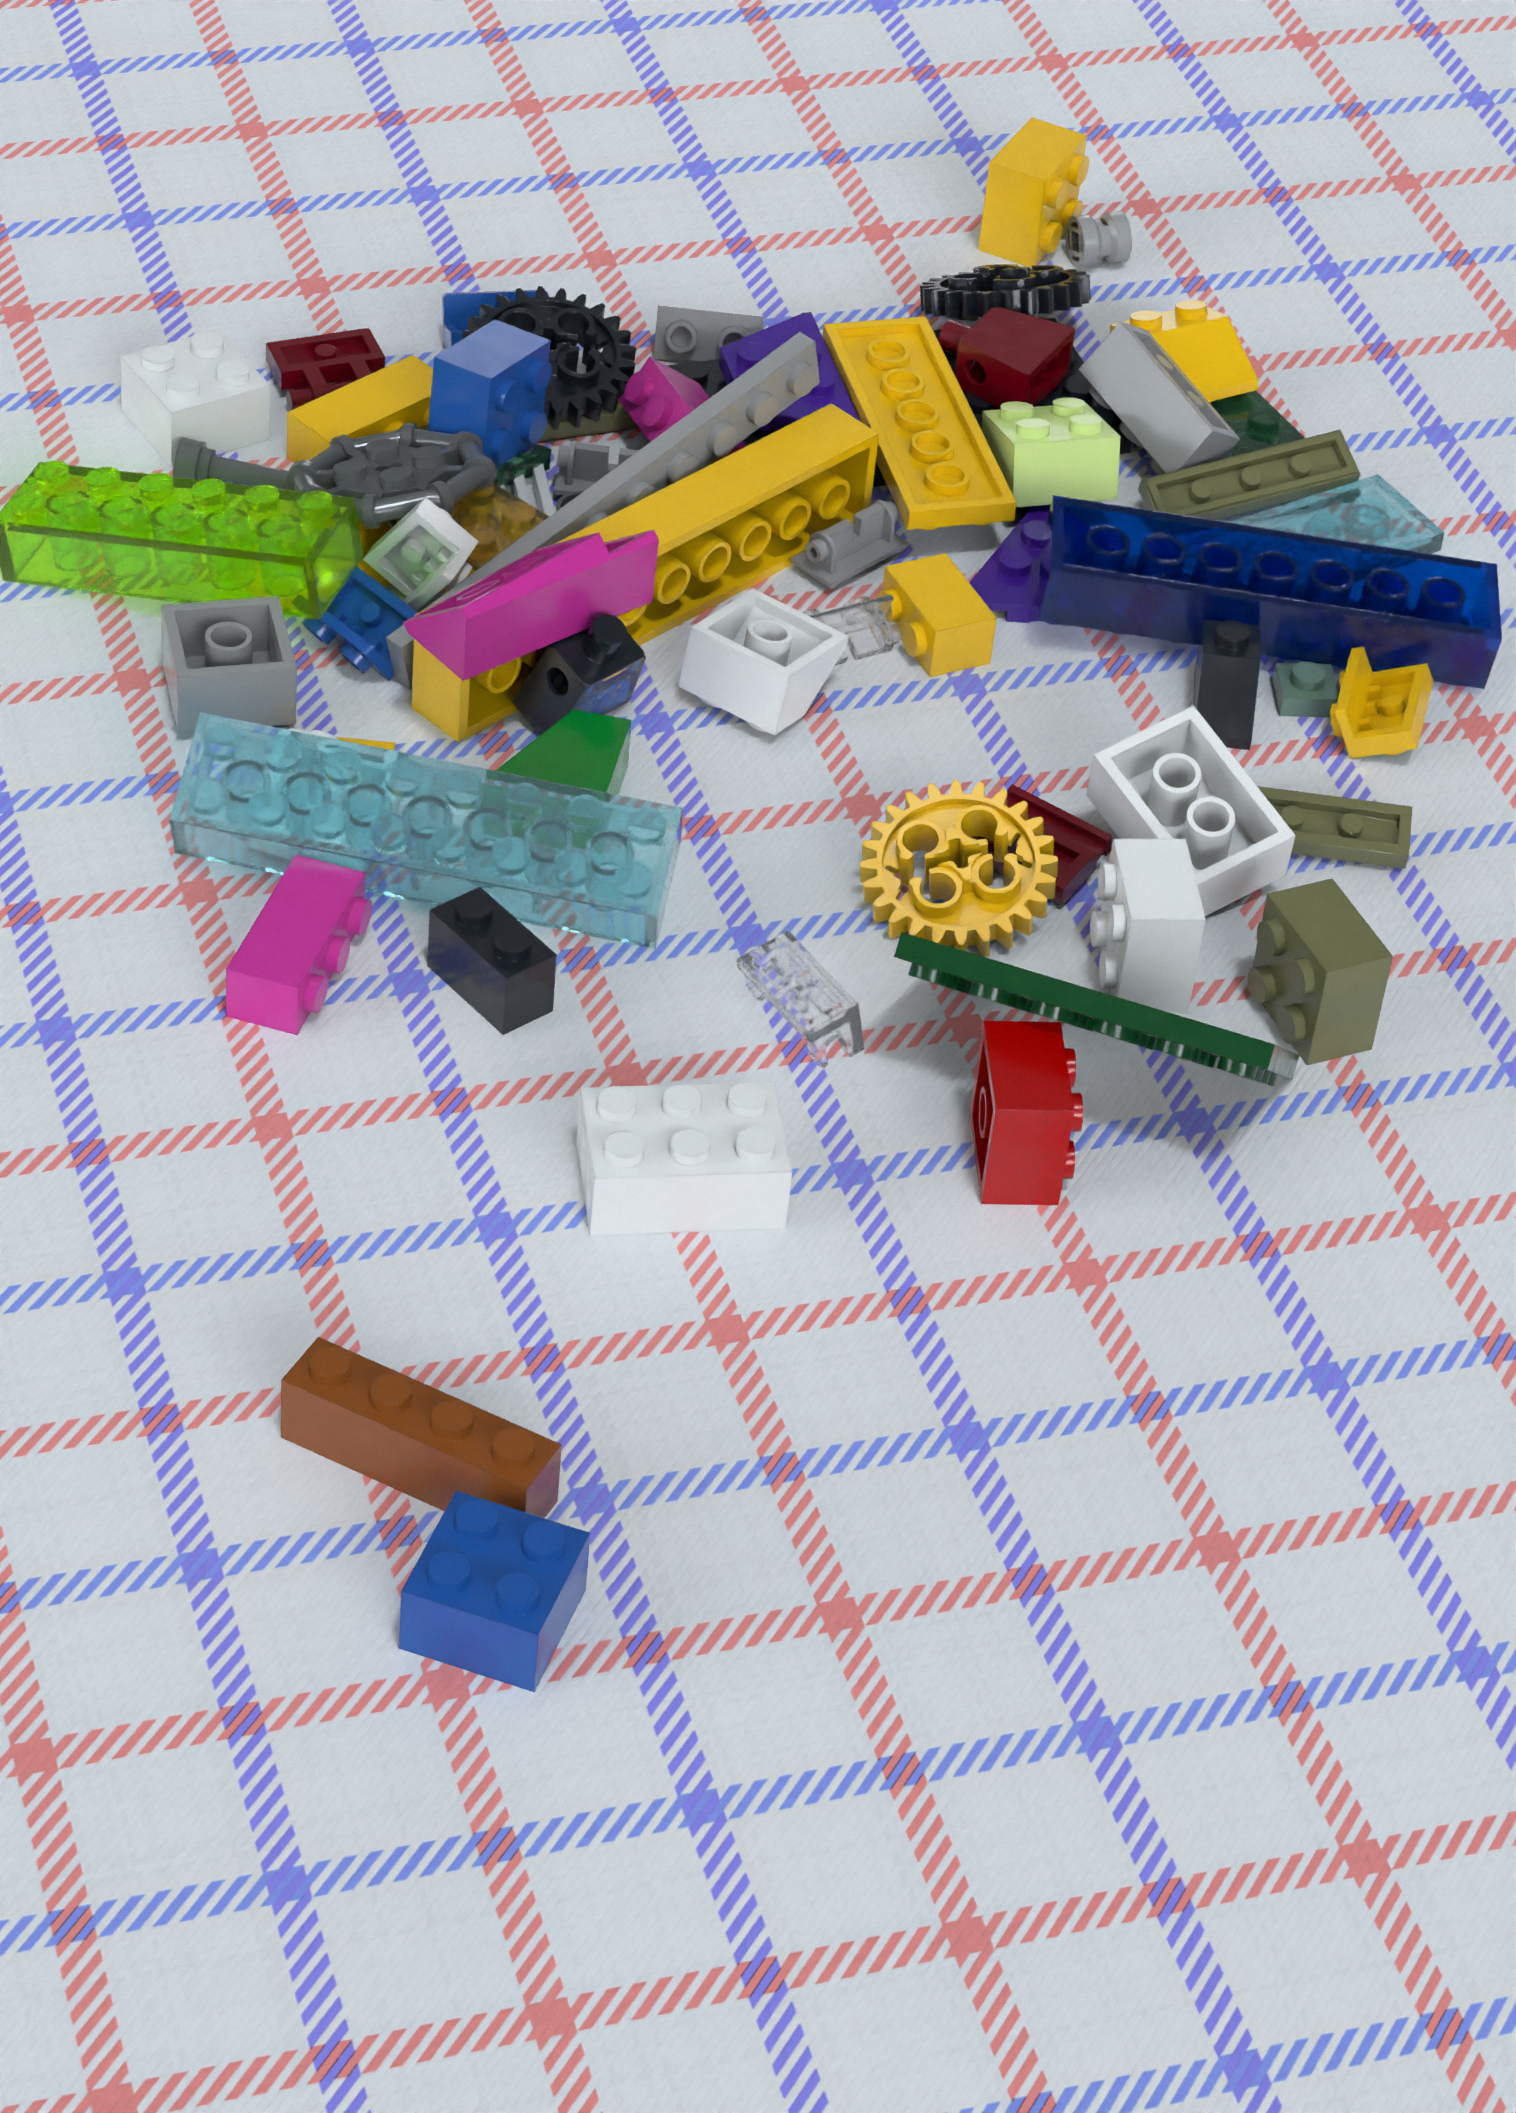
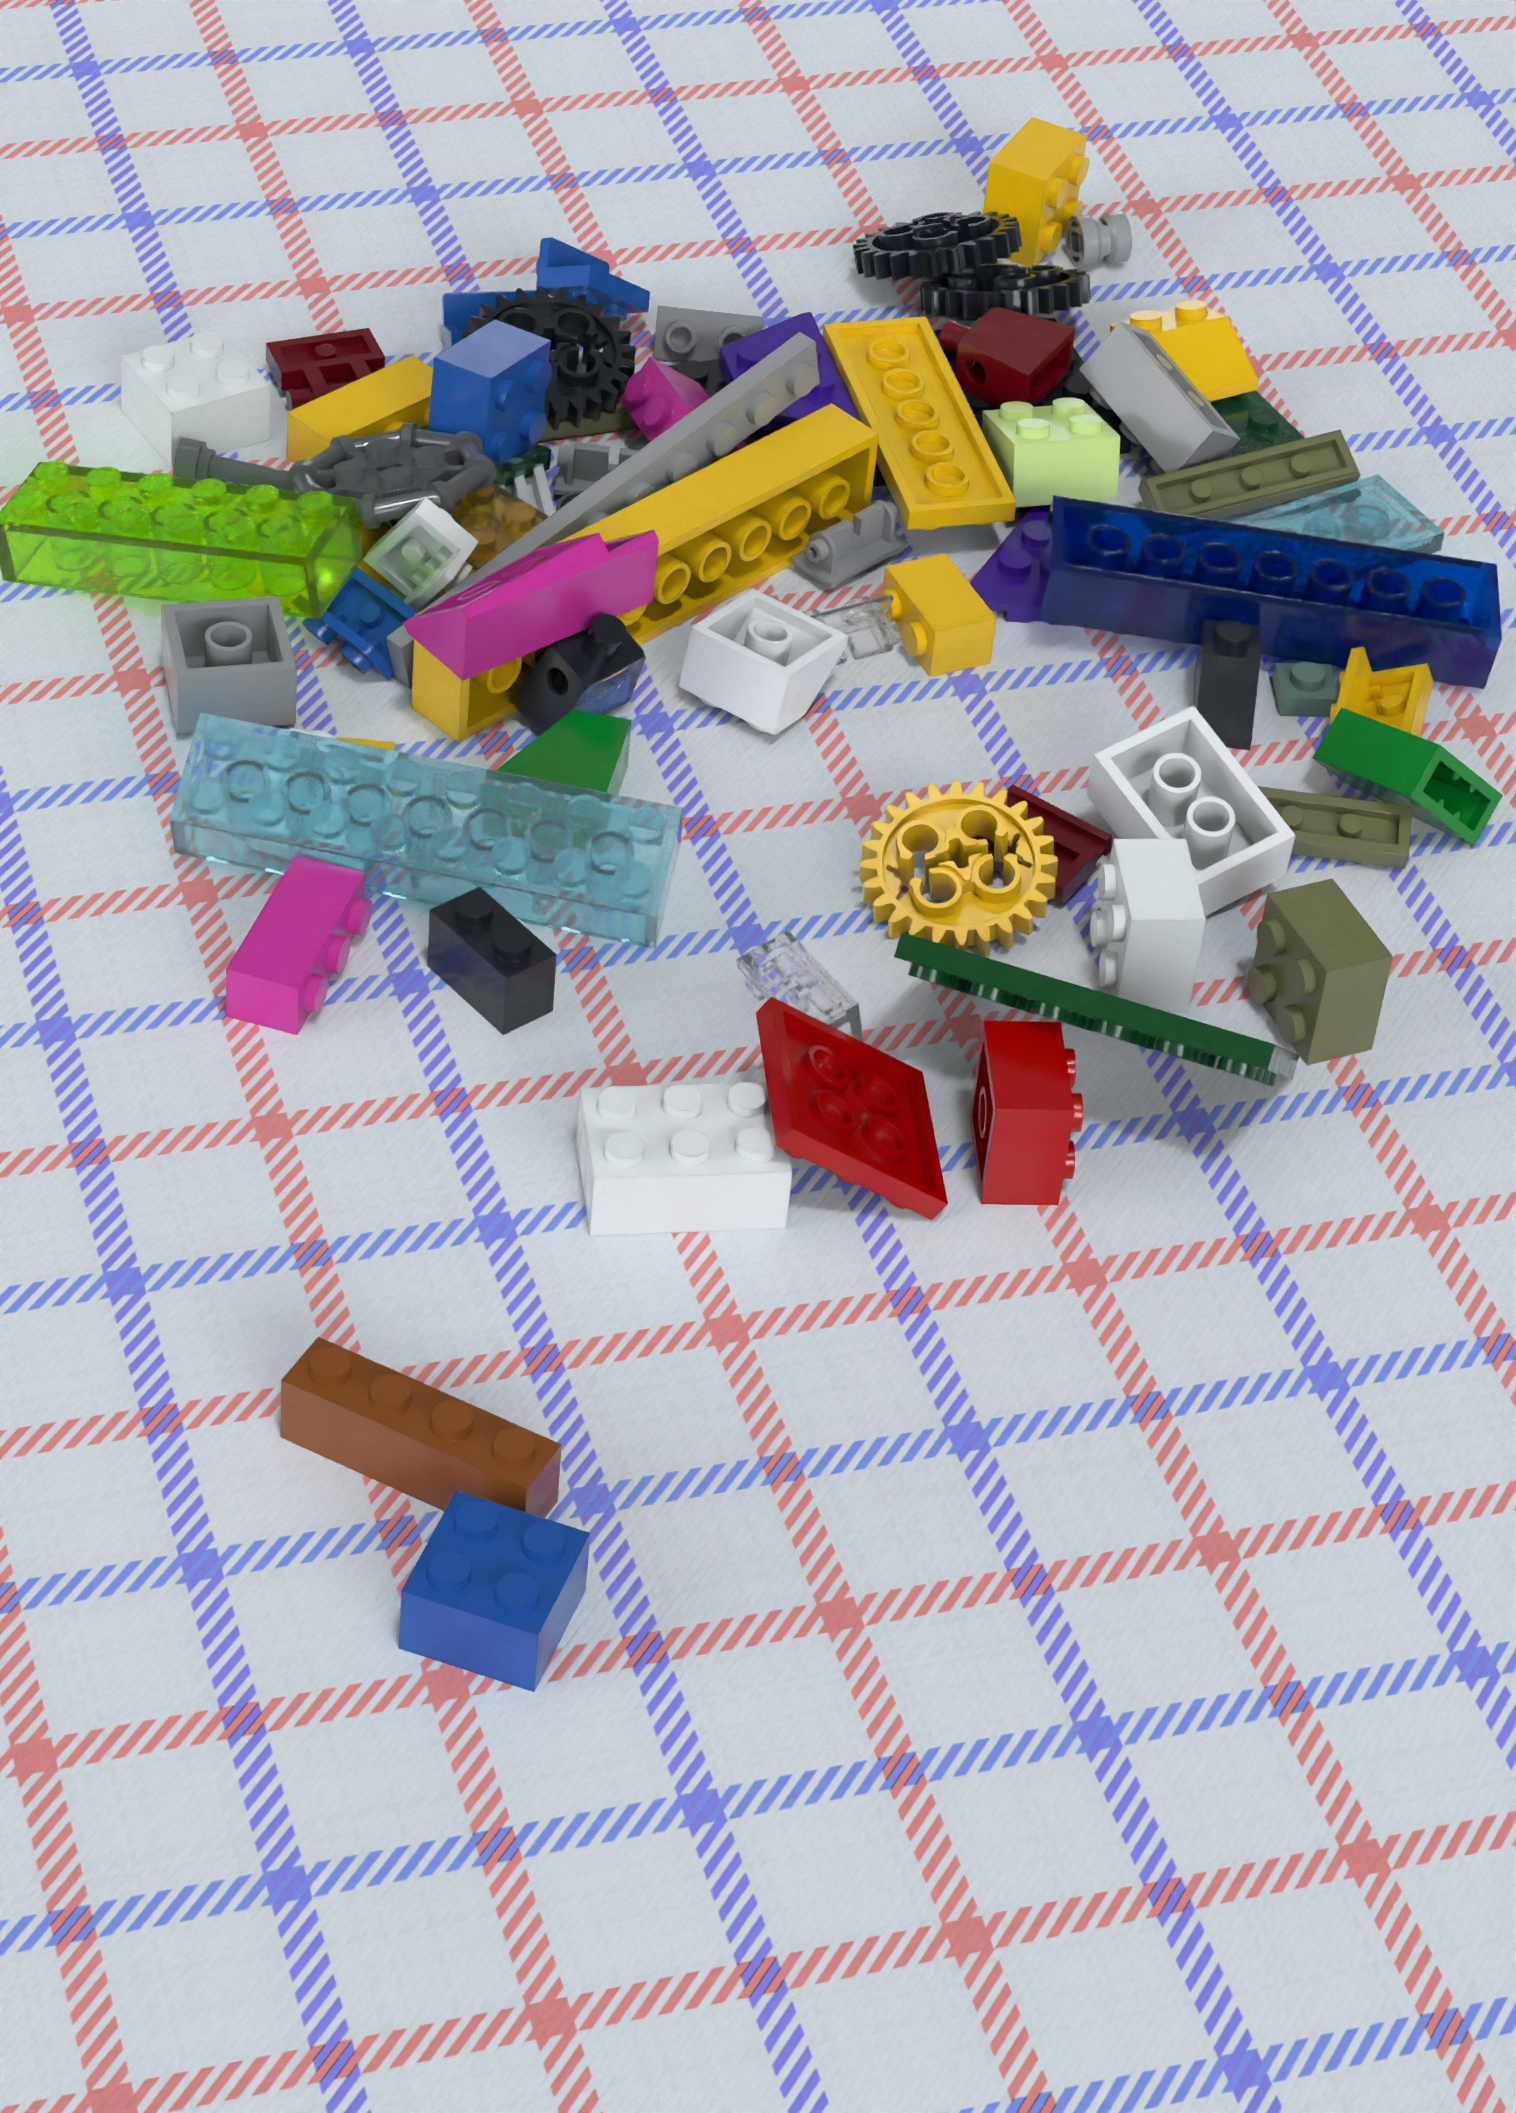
none -> blue bracket [536,237,650,321]
none -> red plate [756,996,948,1220]
none -> black gear [853,211,1022,281]
none -> green slope [1312,707,1503,846]

